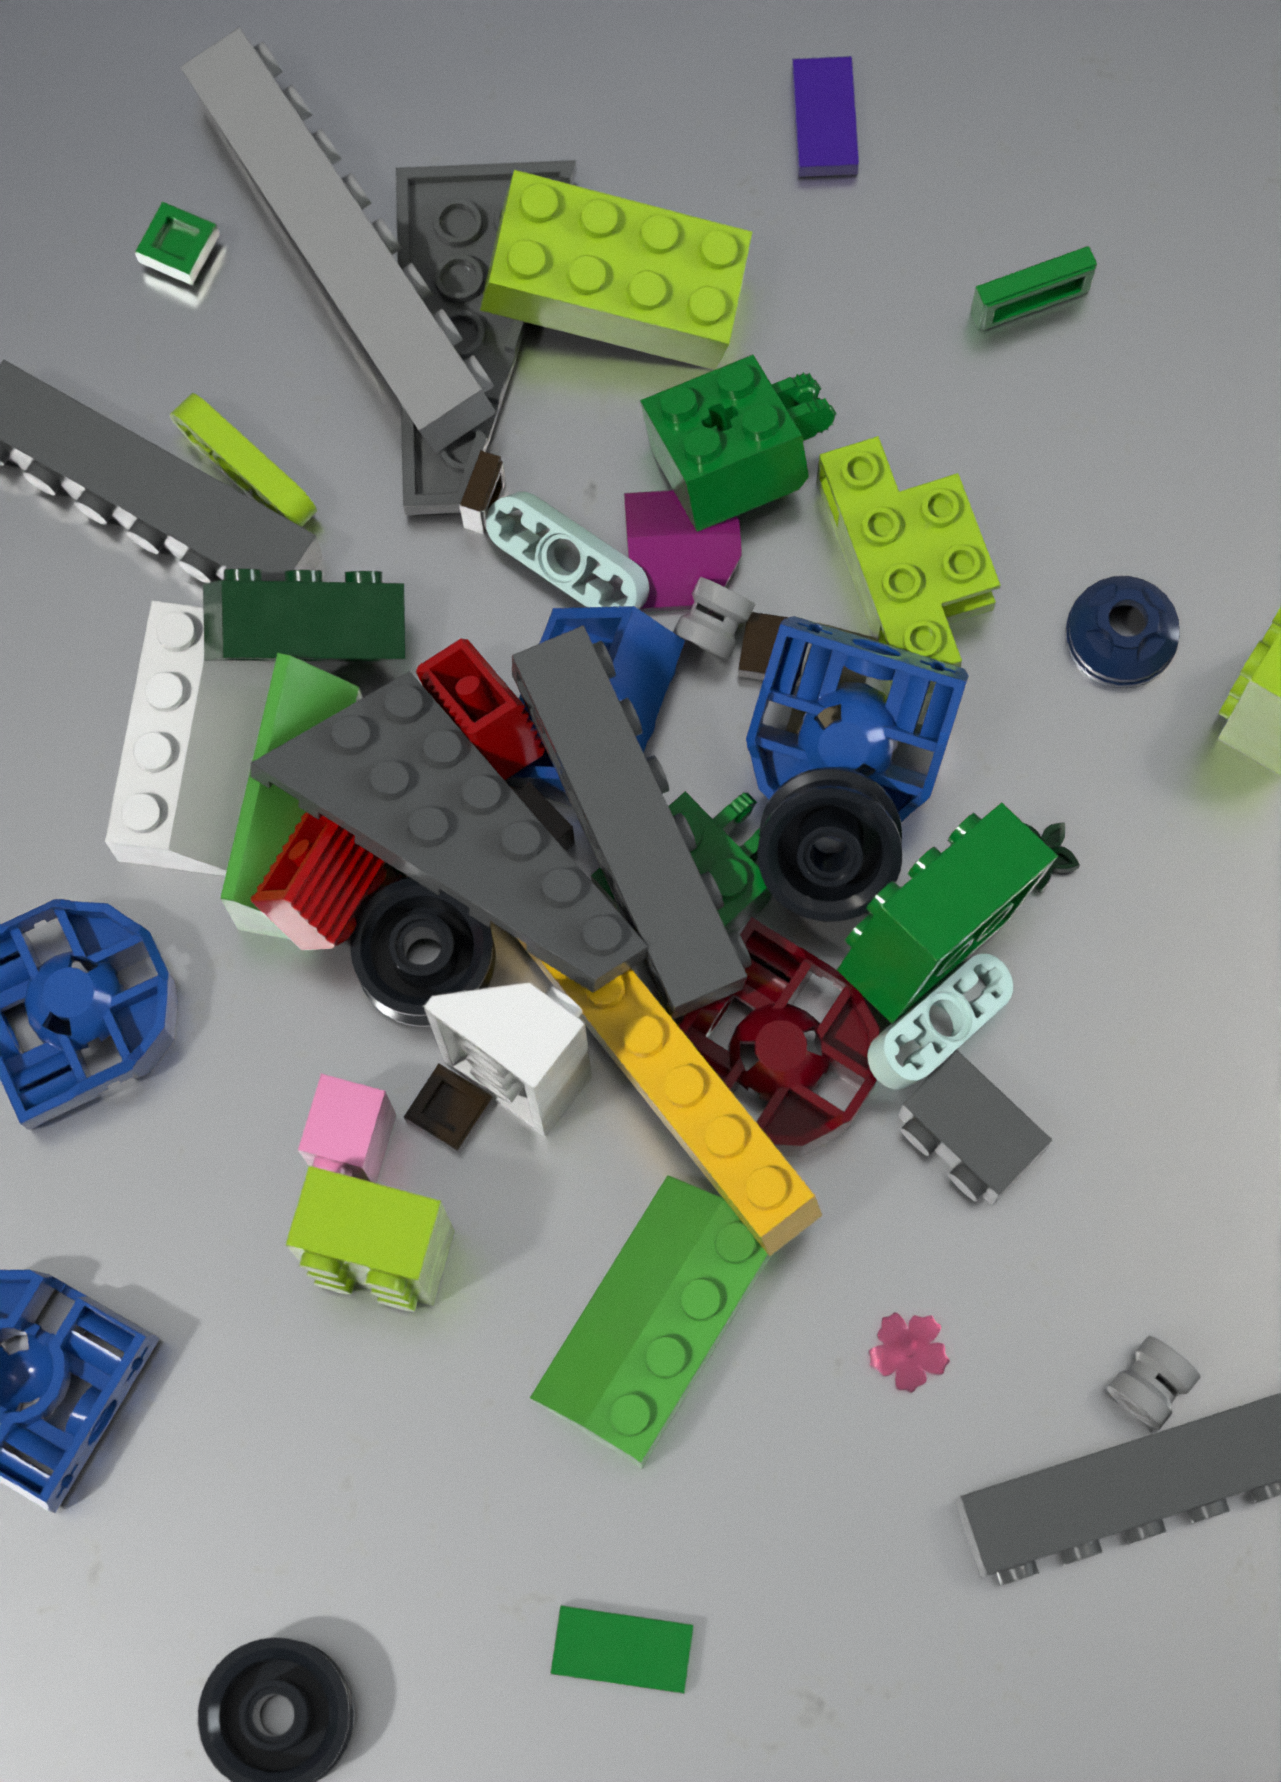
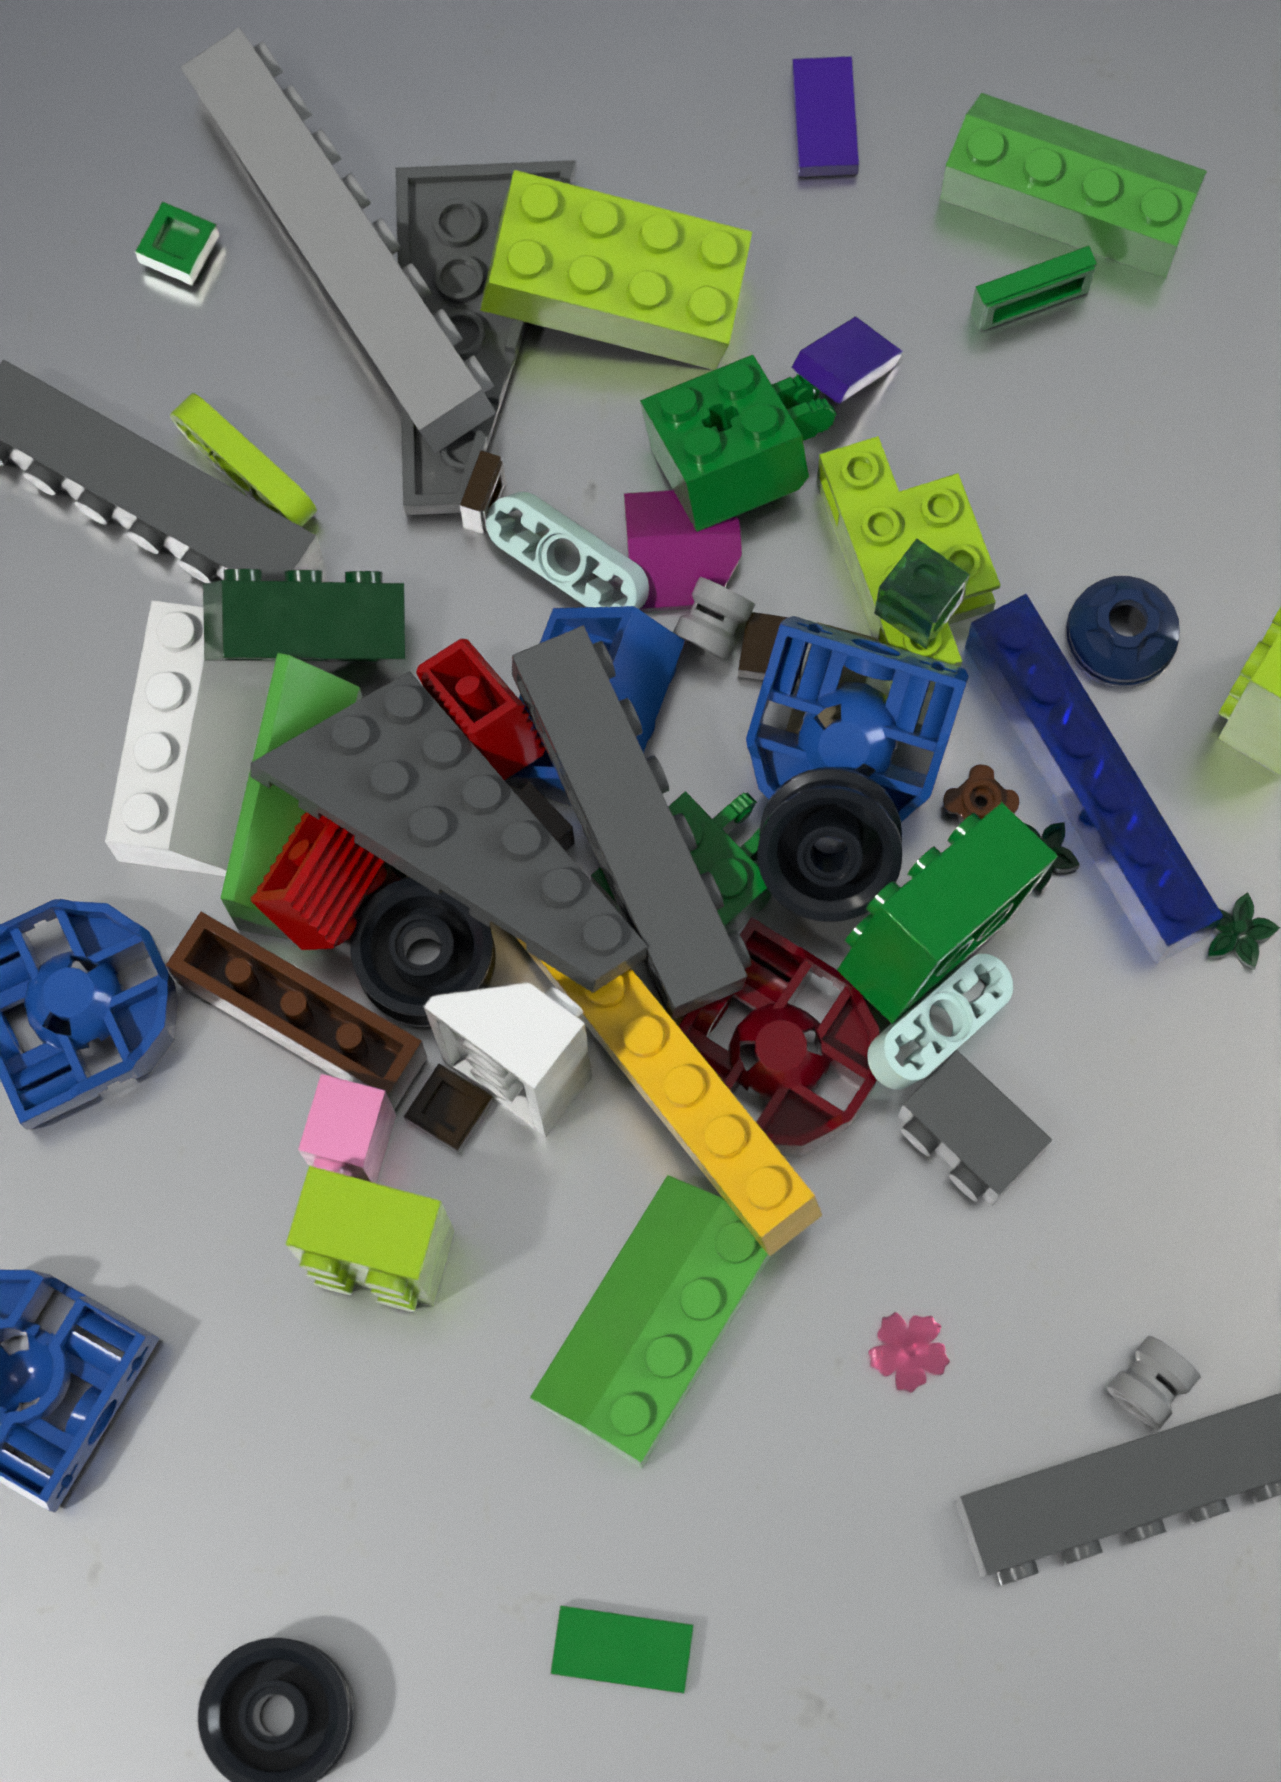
none -> reddish brown brick [166,911,427,1110]
none -> dark purple tile [792,316,903,403]
none -> clear green brick [874,538,970,649]
none -> bright green slope [940,92,1207,278]
none -> reddish brown plate [943,764,1020,824]
none -> clear blue brick [965,594,1224,965]
none -> dark green plant [1203,892,1280,970]

